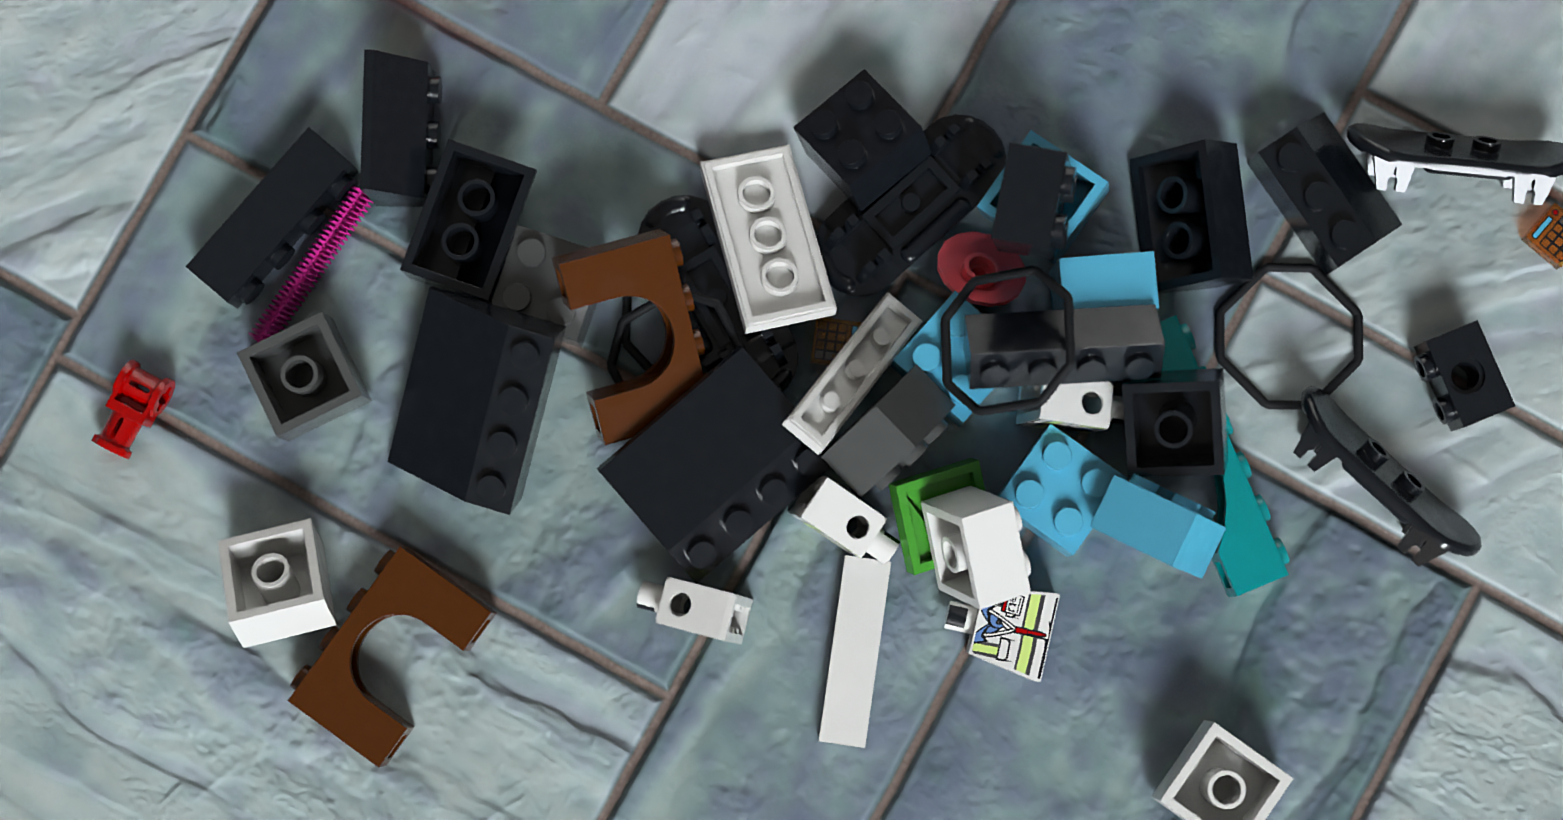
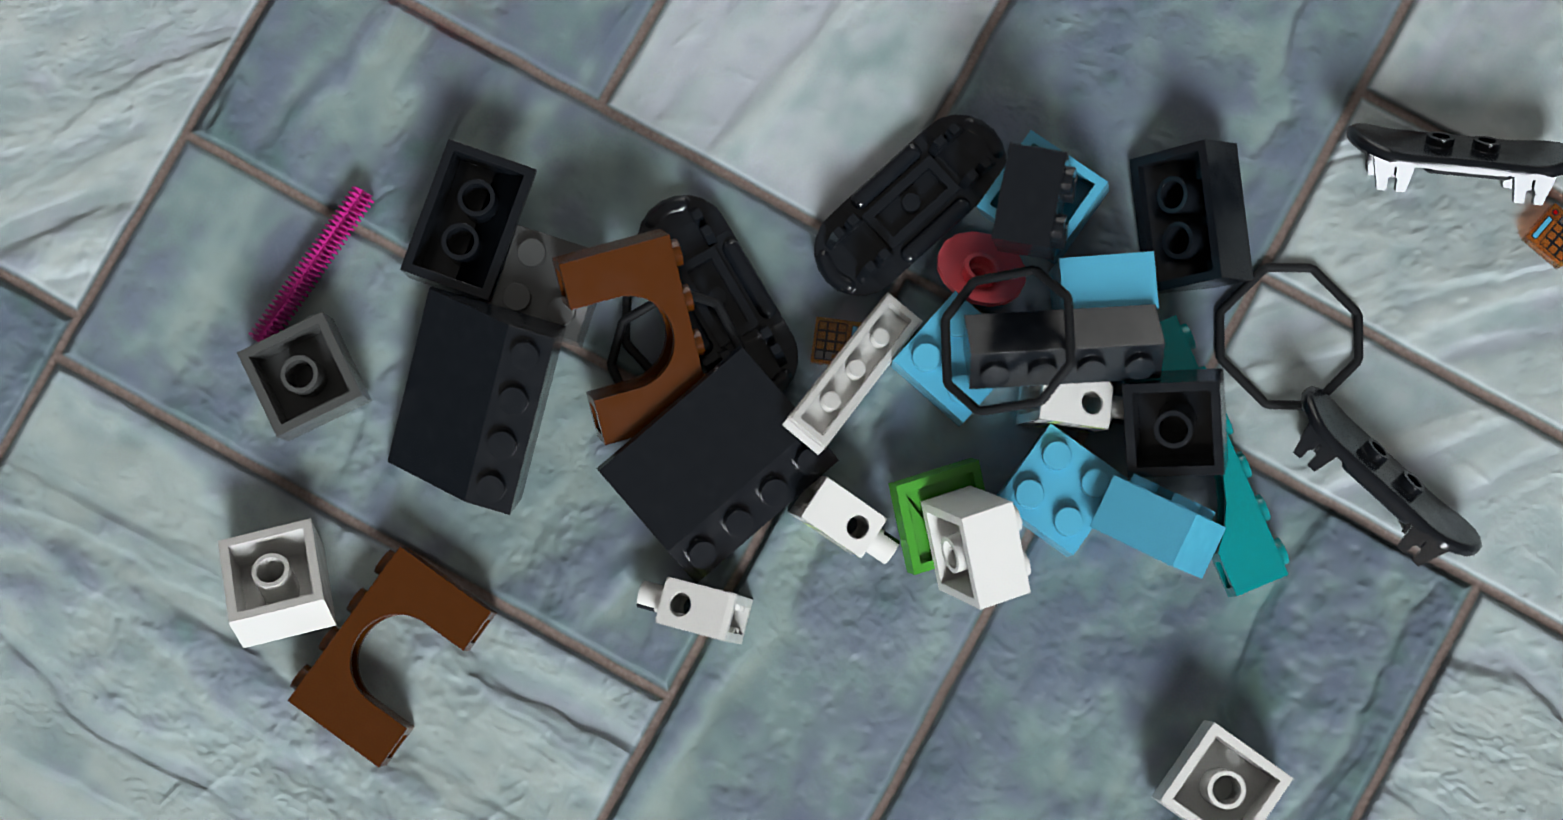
red connector [91,359,175,459] -> none
black brick [185,127,359,309] -> none
black slope [360,50,442,207] -> none
white tile [700,144,837,334] -> none
black brick [793,69,932,211] -> none
white tile [818,555,891,748] -> none
dark grey brick [821,364,955,498] -> none
torso [944,591,1060,682] -> none
black slope [1247,112,1403,275] -> none
black brick [1414,320,1515,431] -> none

